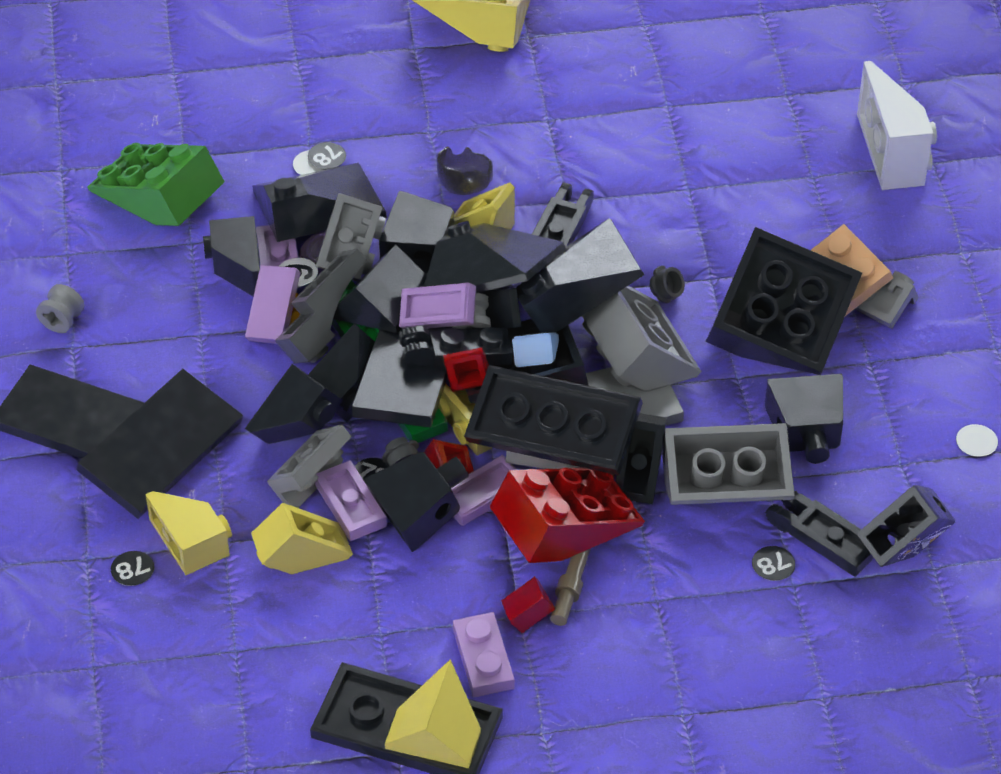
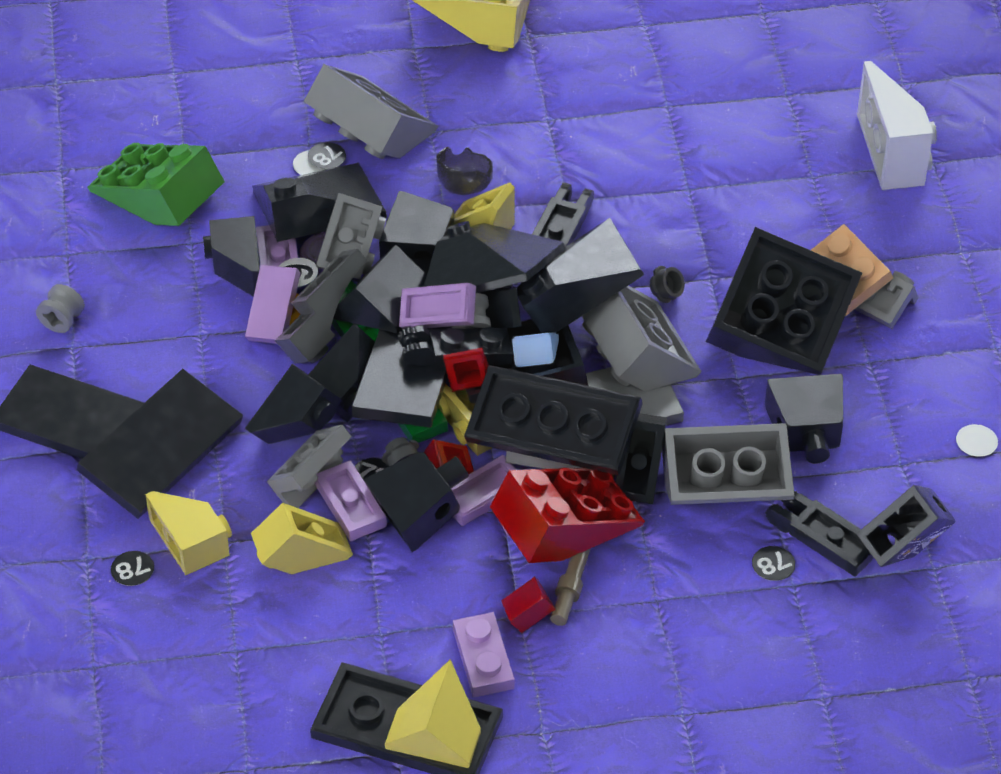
none -> light grey slope [303,64,438,159]

